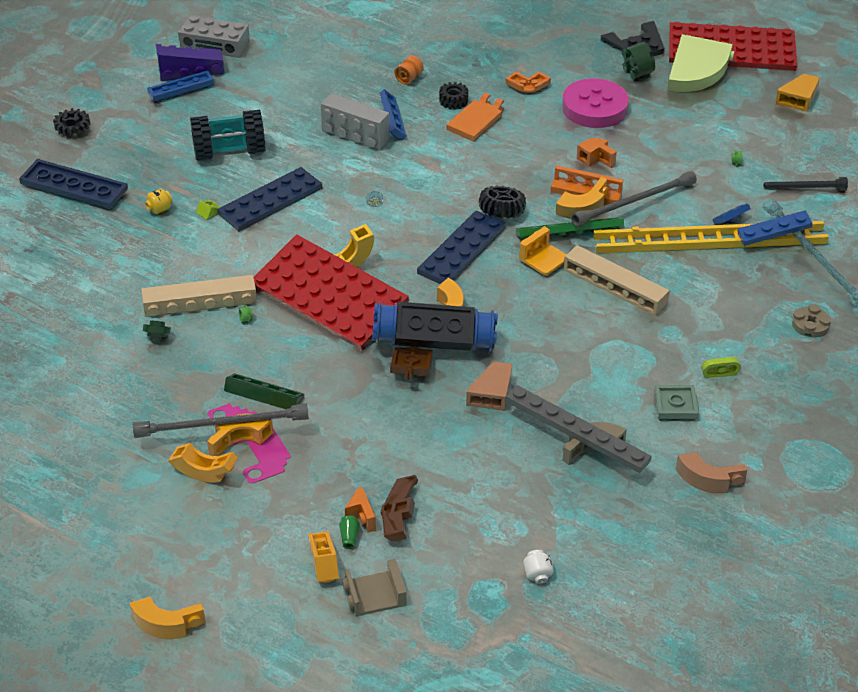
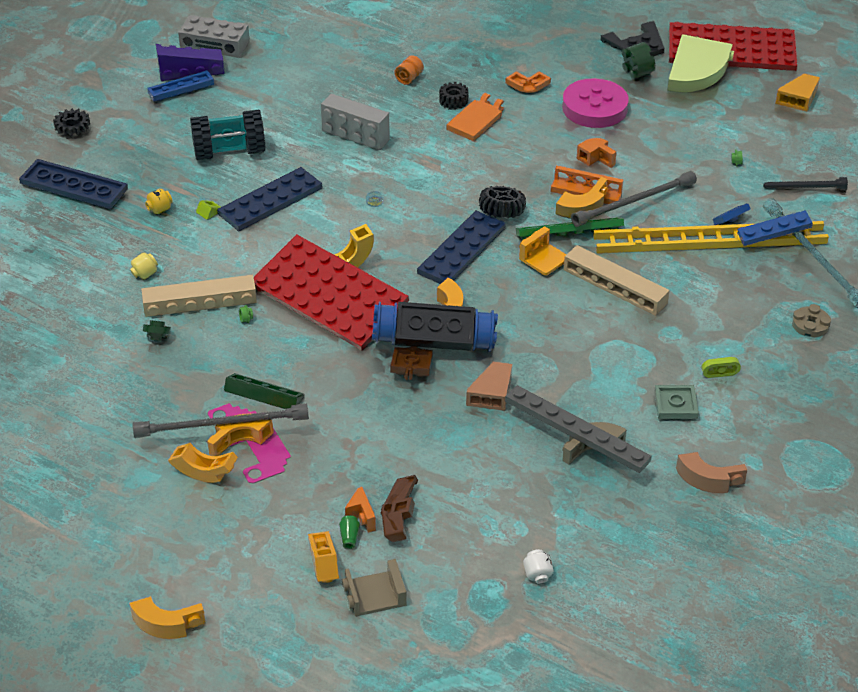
blue plate [380,89,406,140] -> none
none -> light yellow head [130,252,158,280]

